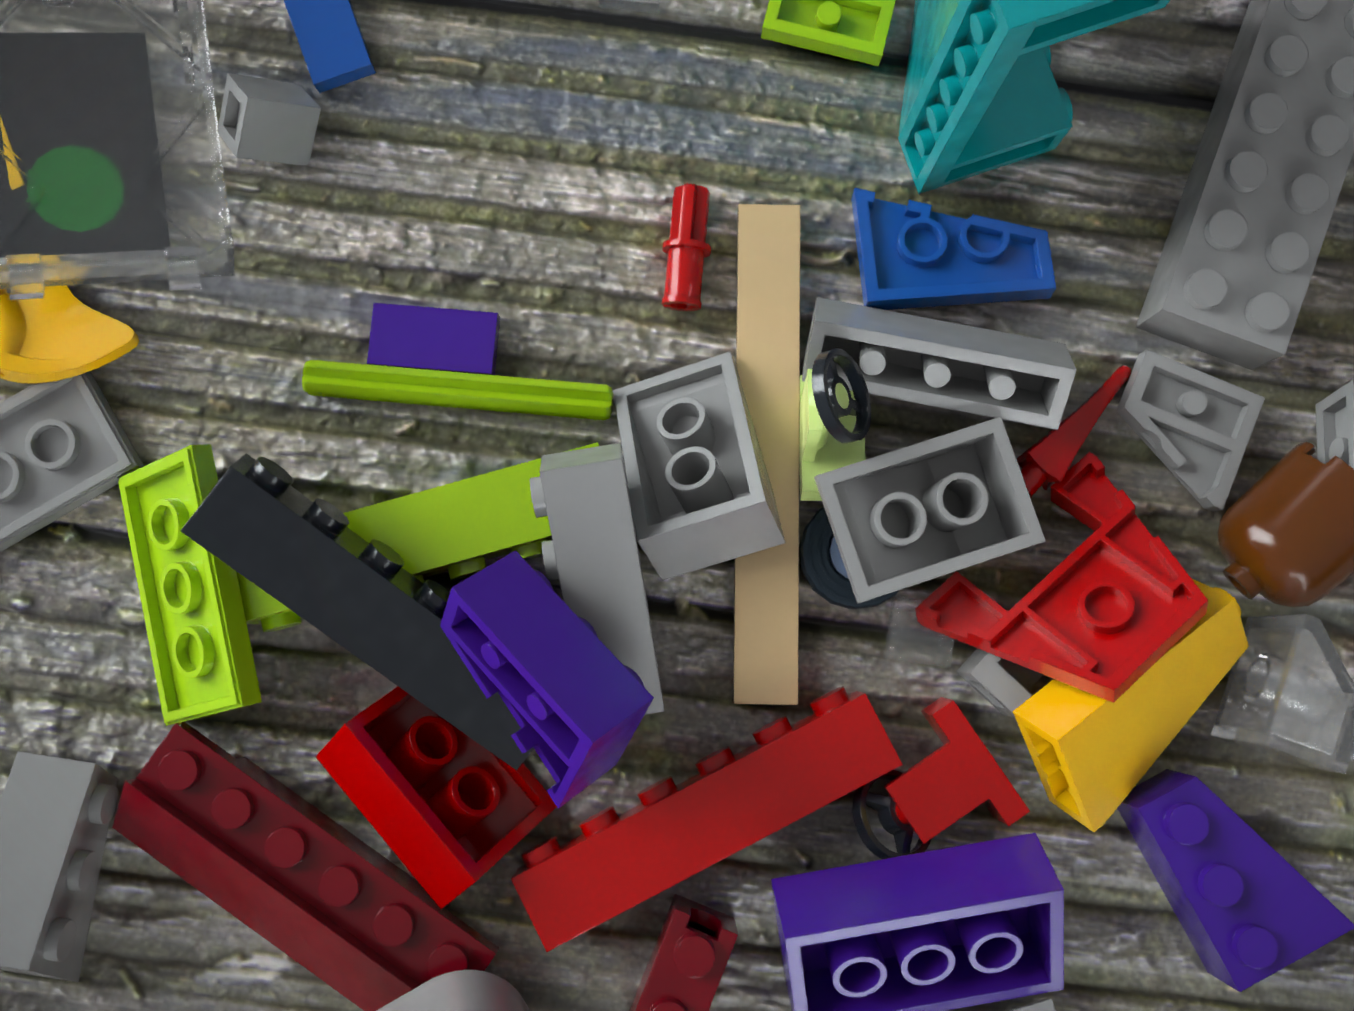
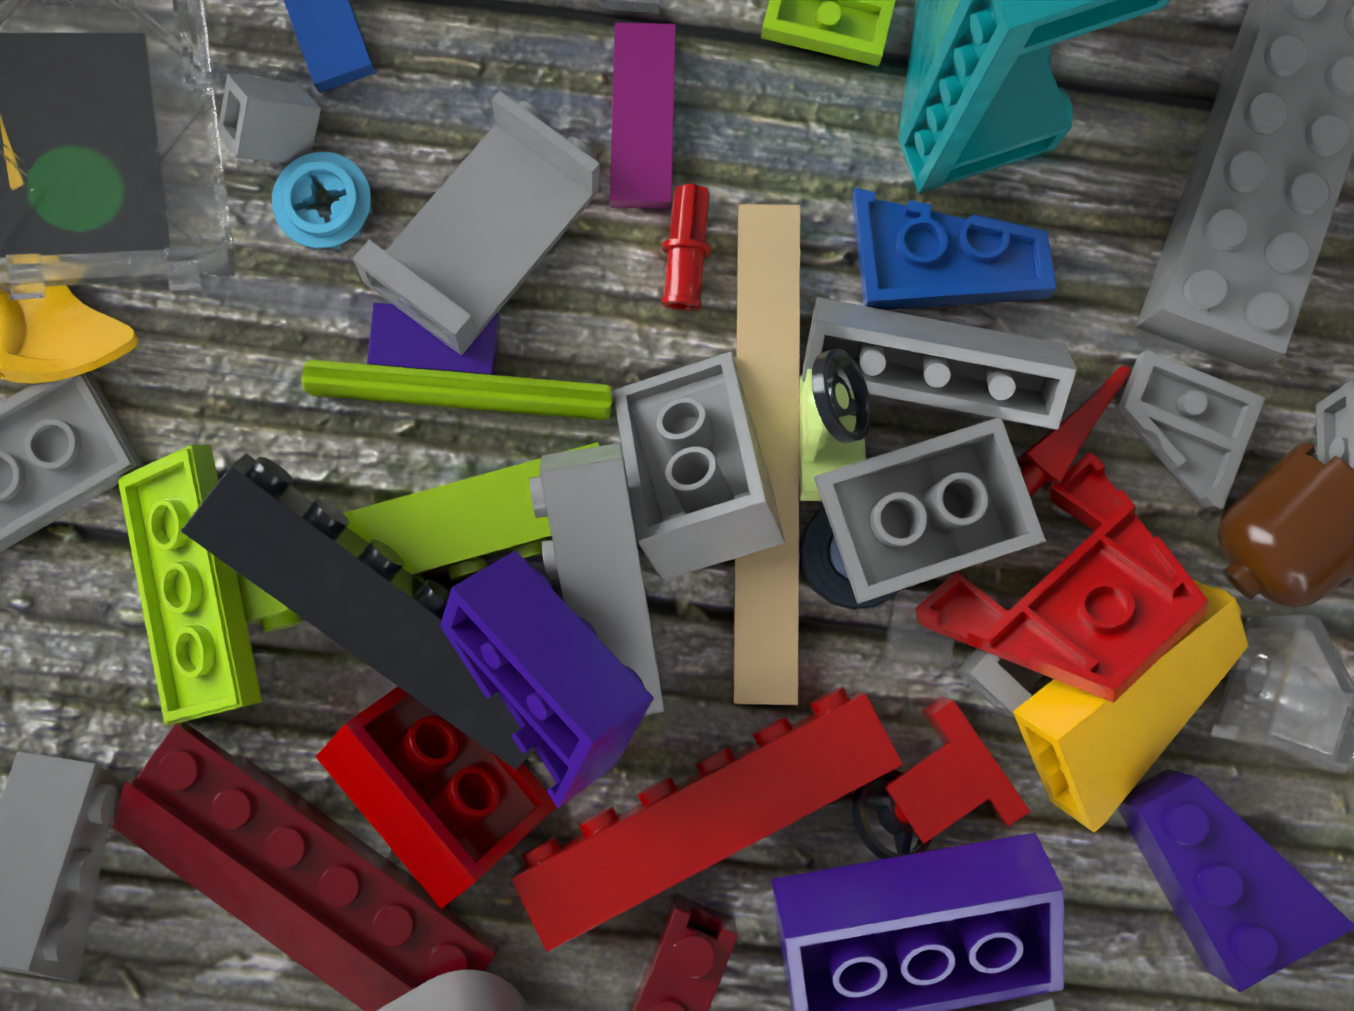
none -> medium azure gear [272,152,373,251]
none -> light grey panel [352,91,600,356]
none -> magenta tile [610,23,676,209]

